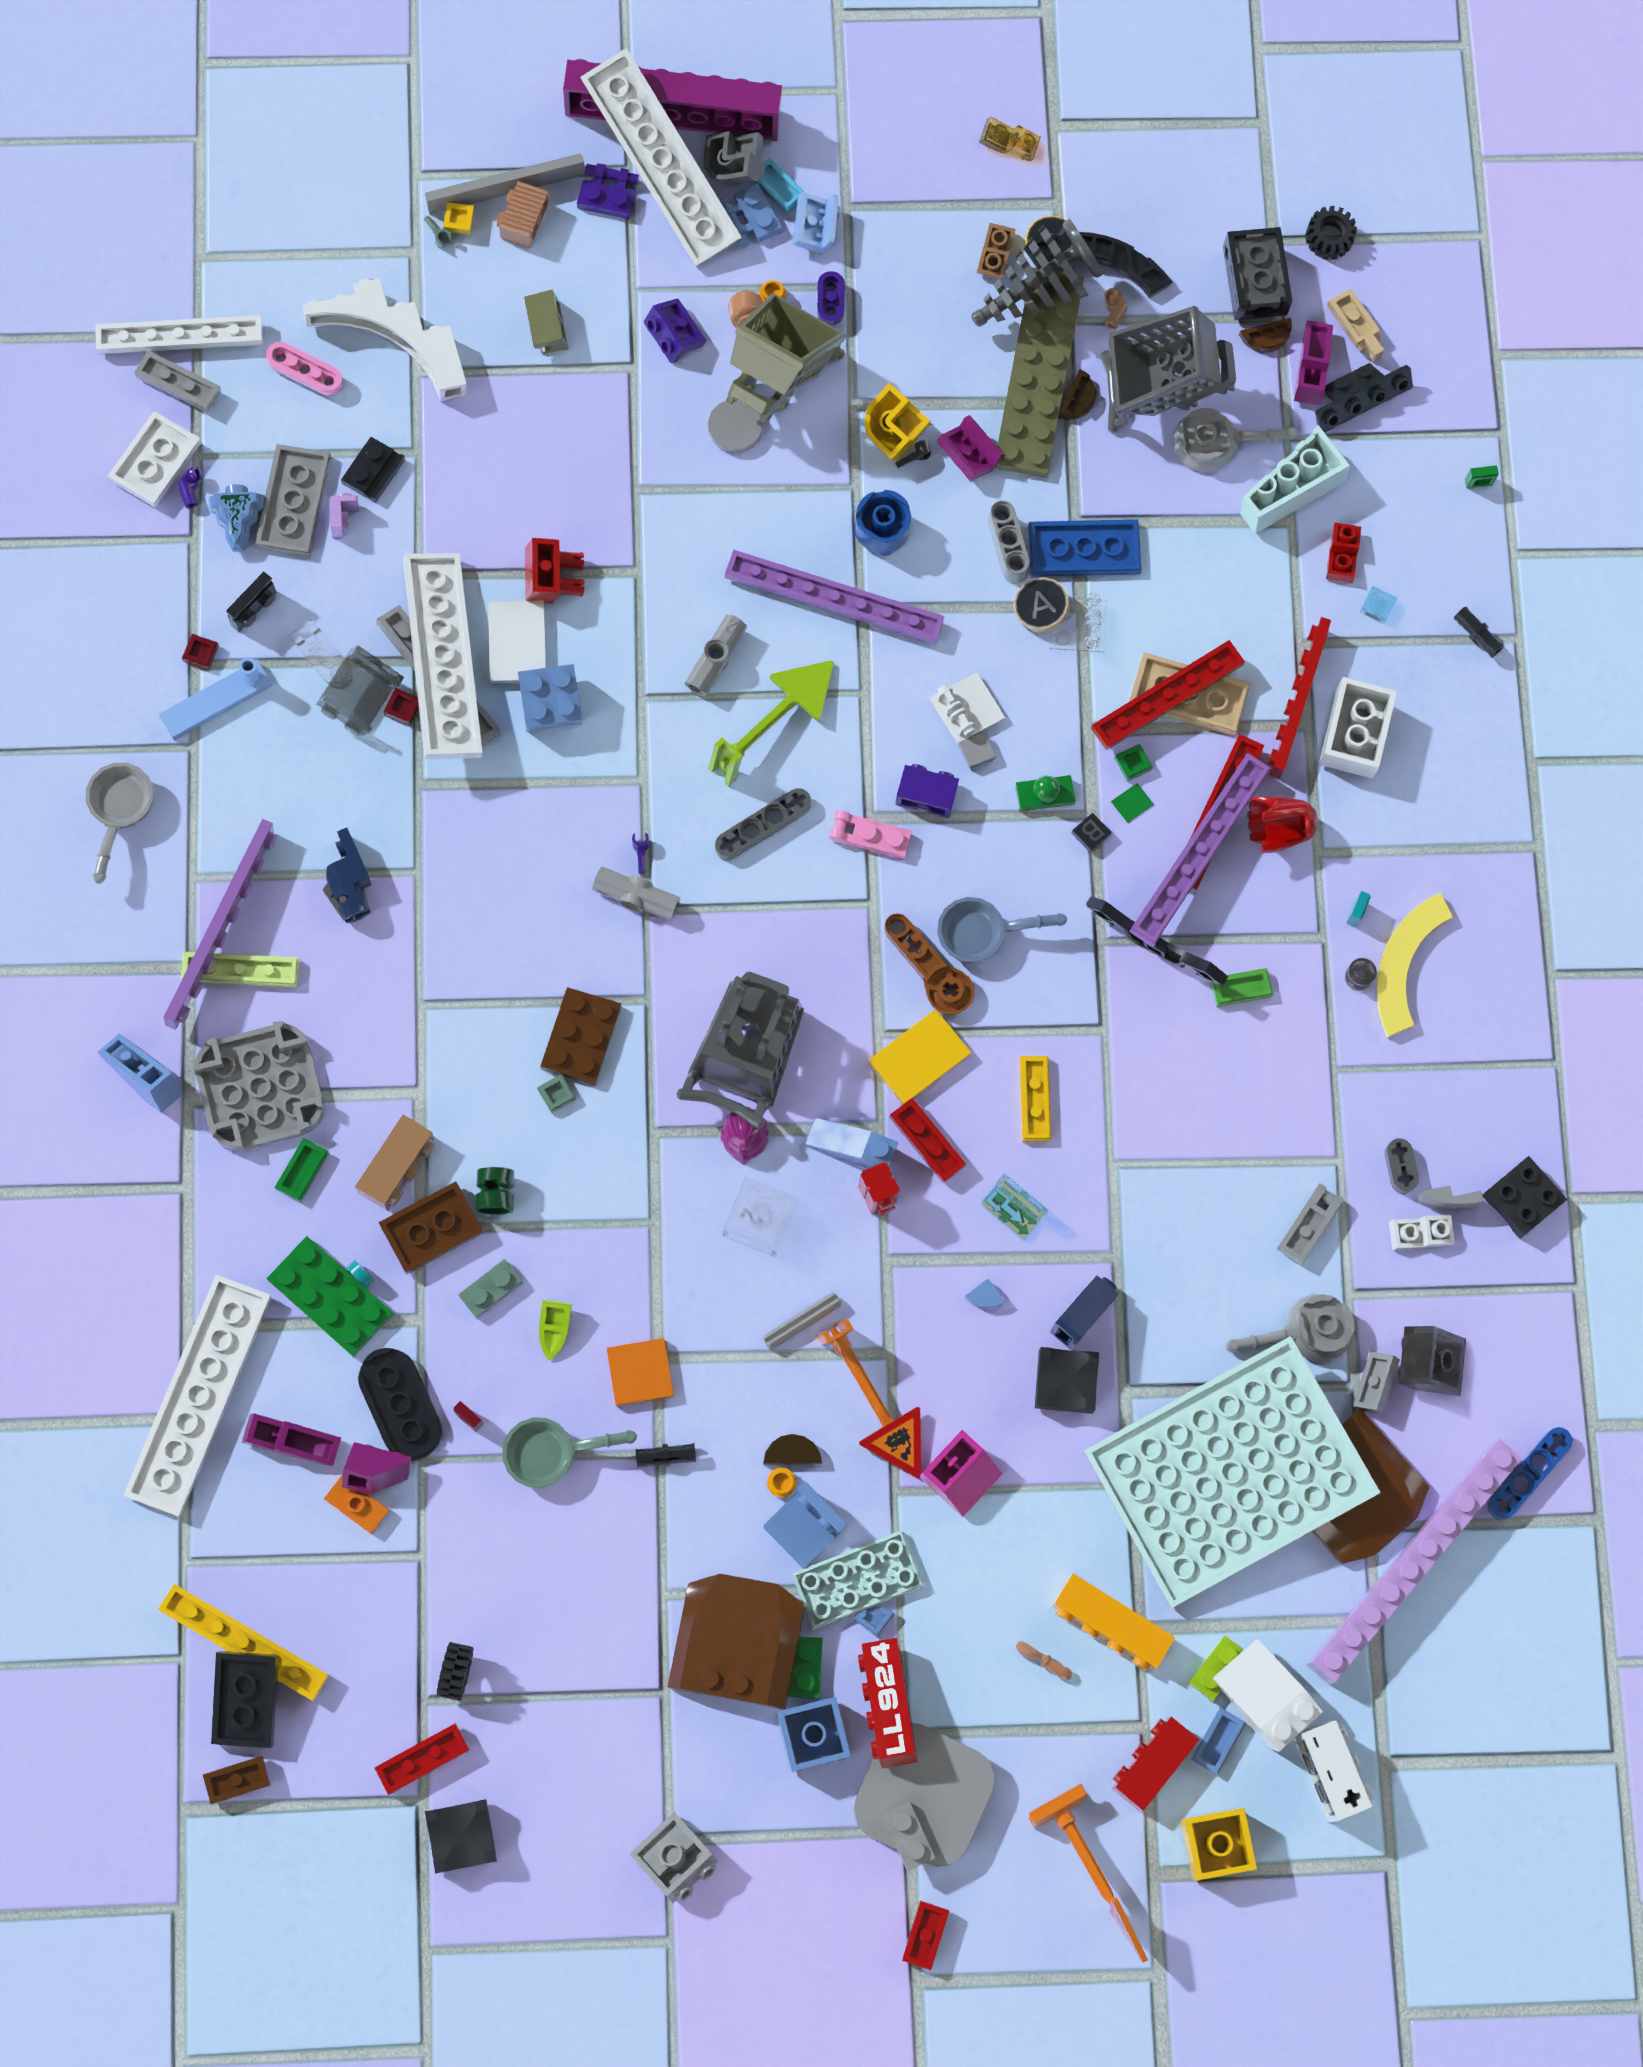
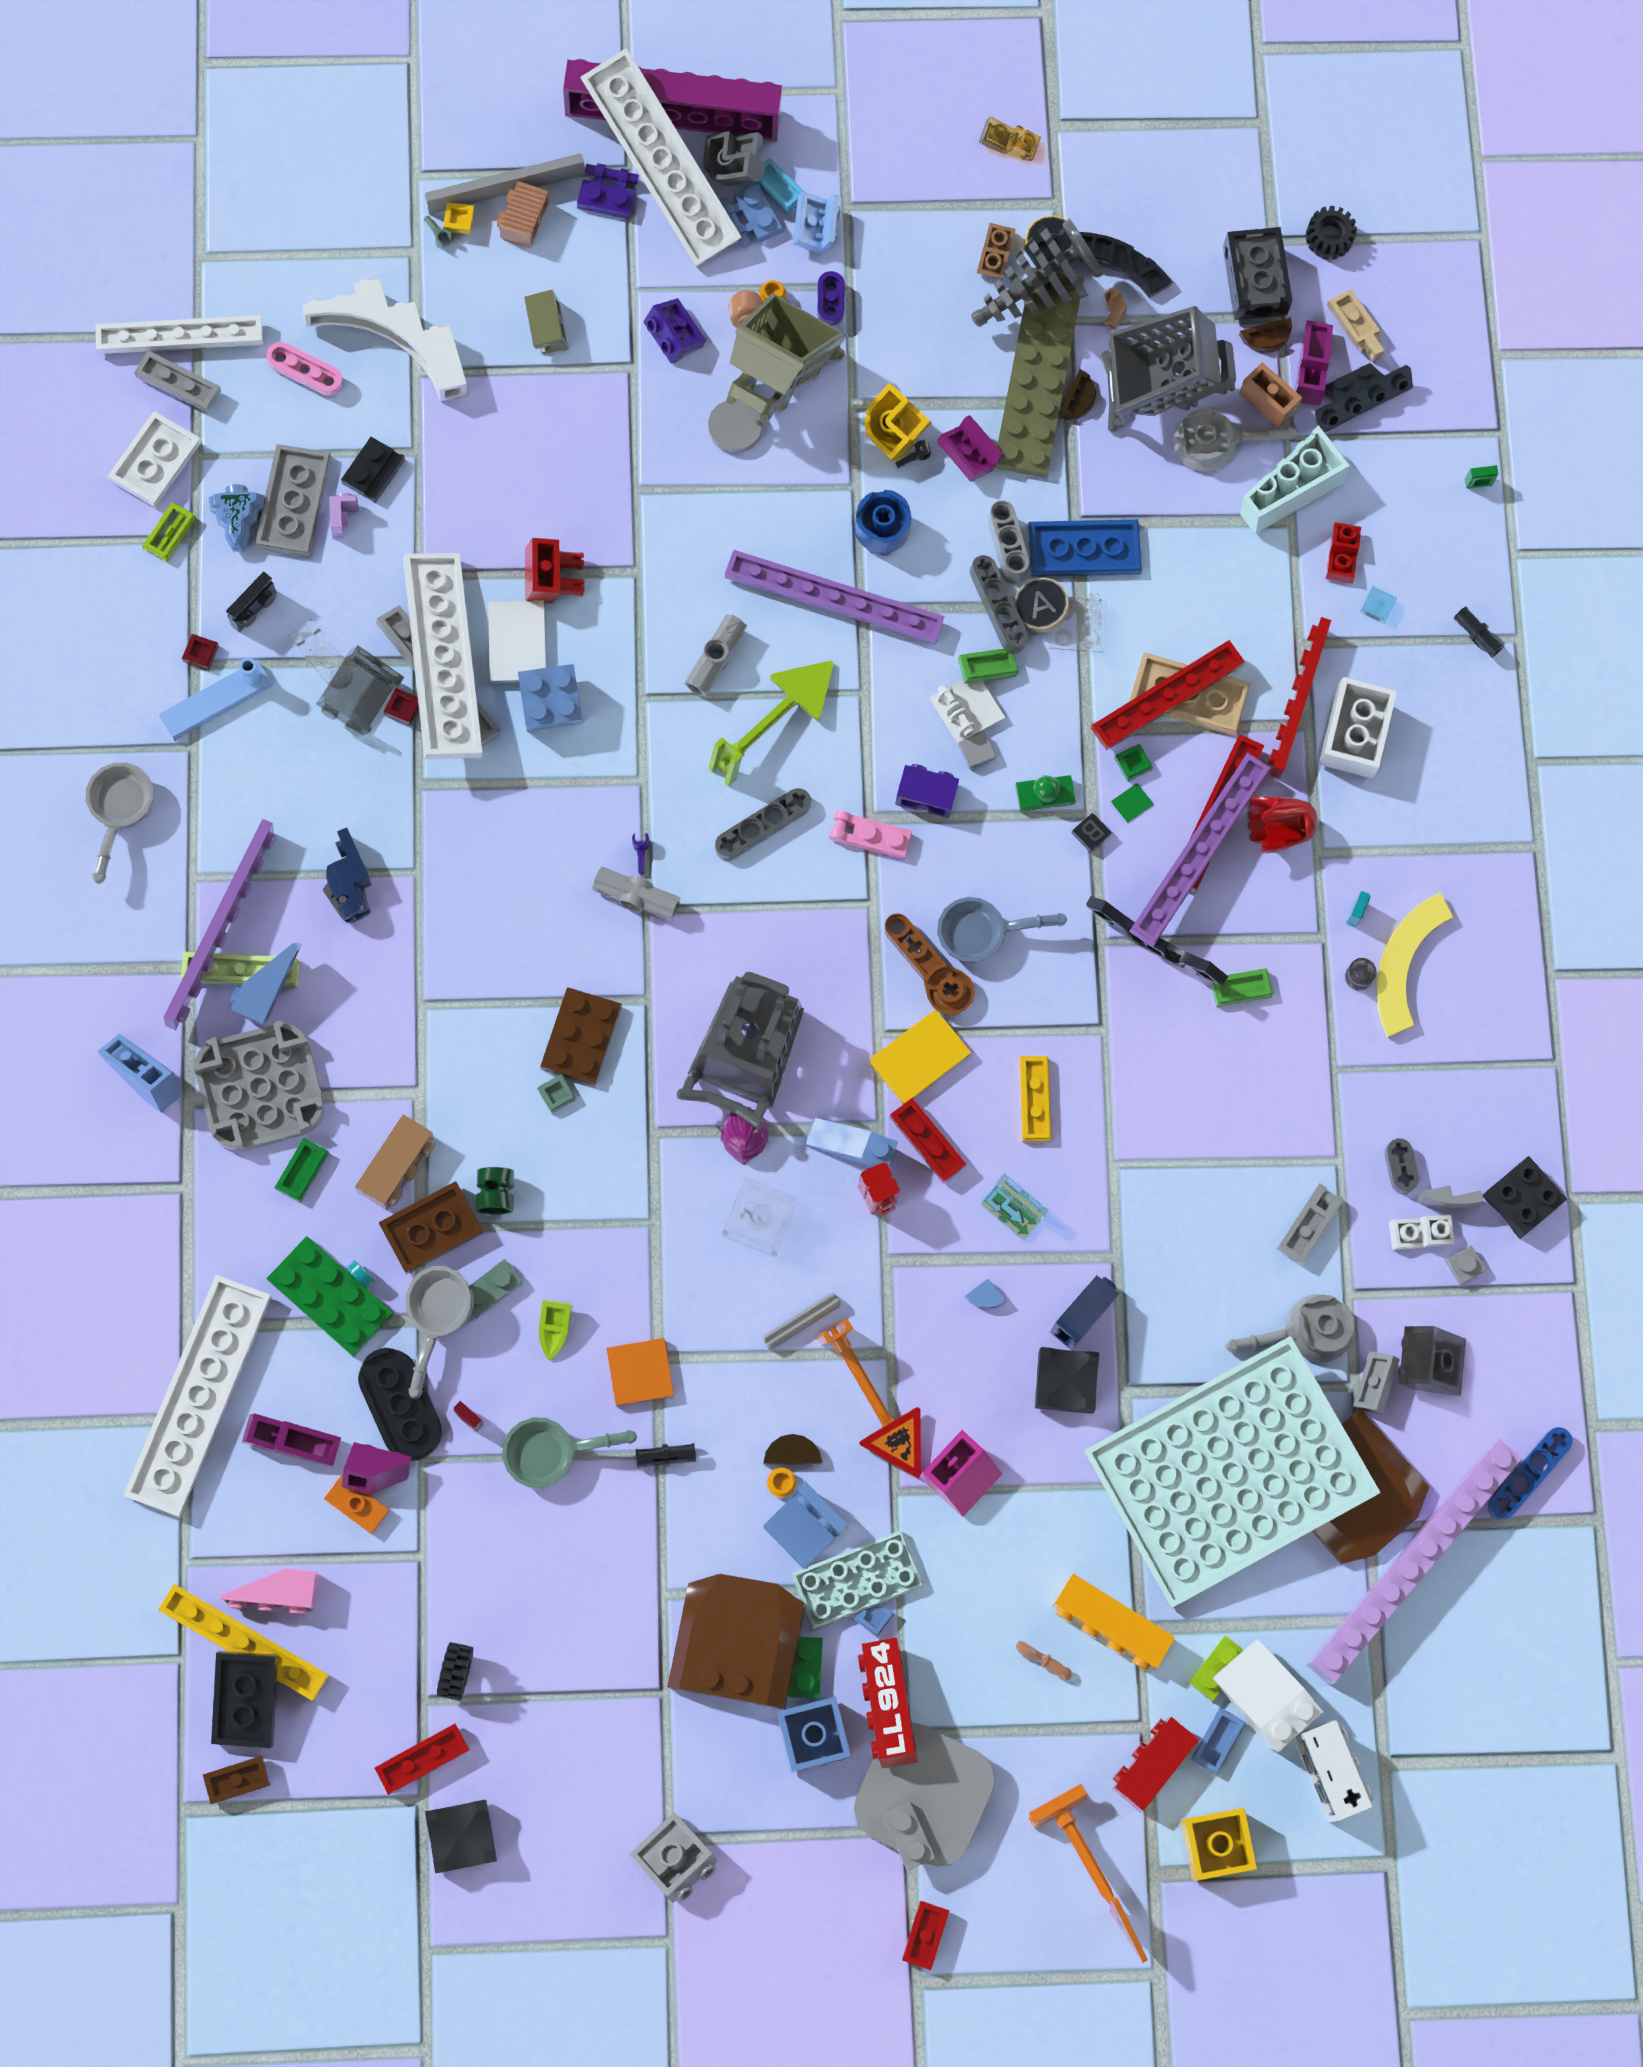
dark purple arm [178,466,203,509] -> none
none -> lime tile [142,502,197,563]
none -> bright pink slope [221,1569,319,1615]
none -> medium blue slope [230,942,302,1024]
none -> light grey piece [406,1266,474,1399]
none -> bright green tile [958,648,1019,684]
none -> dark grey beam [969,555,1028,654]
none -> nougat brick [1239,362,1302,429]
none -> light grey plate [1445,1245,1486,1286]

